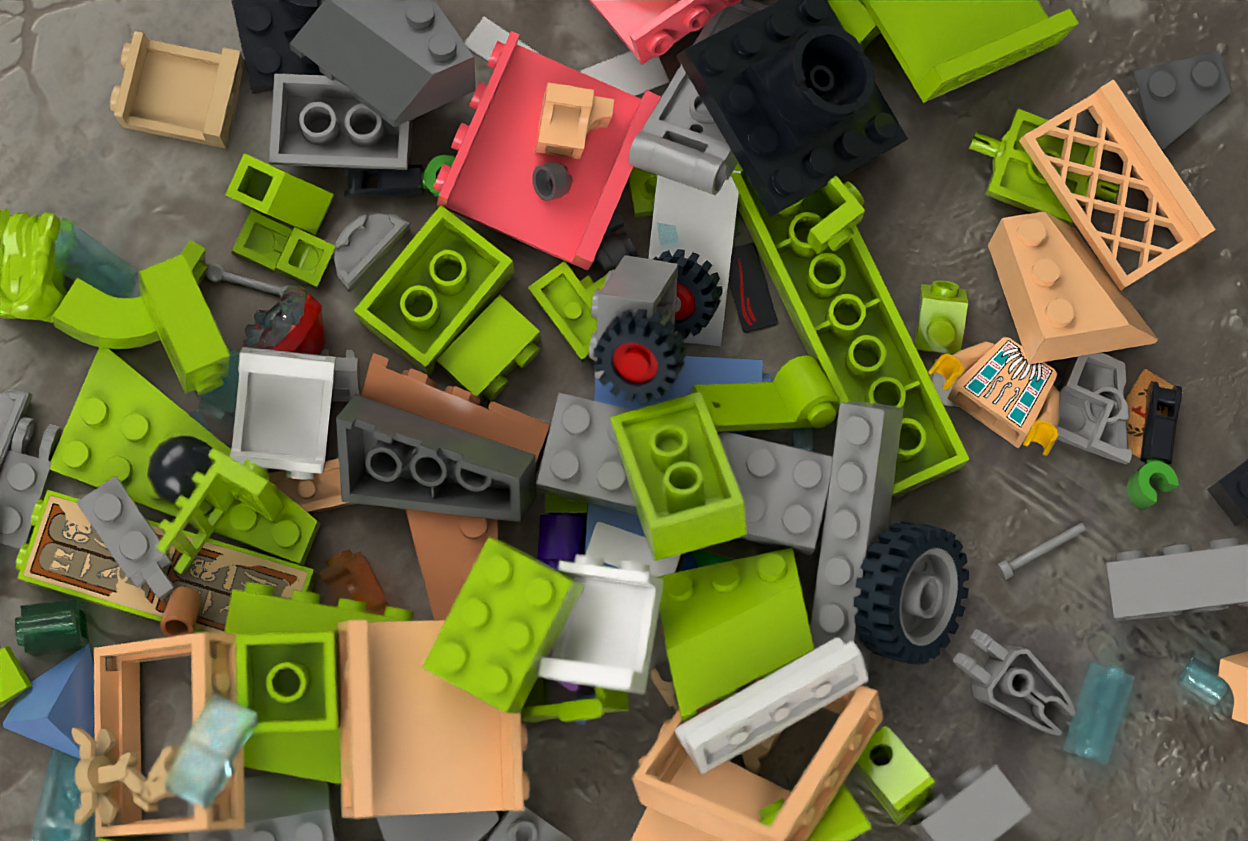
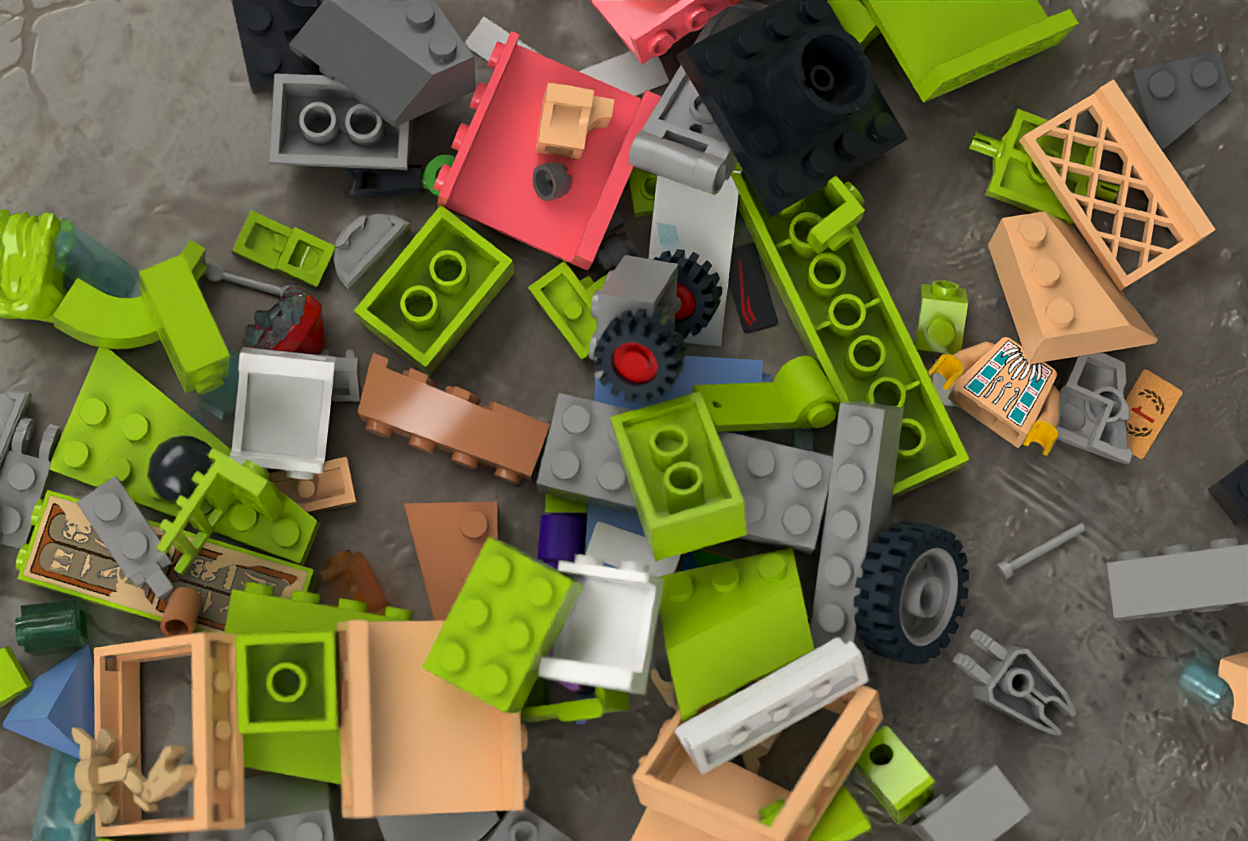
tan panel [110,31,246,149] -> none
clear light blue slope [164,694,258,809] -> none
lime slope [225,153,335,235] -> none
dark grey wedge [336,394,537,522] -> none
lime brick [436,295,541,404] -> none
clear light blue hinge [1062,662,1135,765] -> none
piece [1127,381,1182,510] -> none

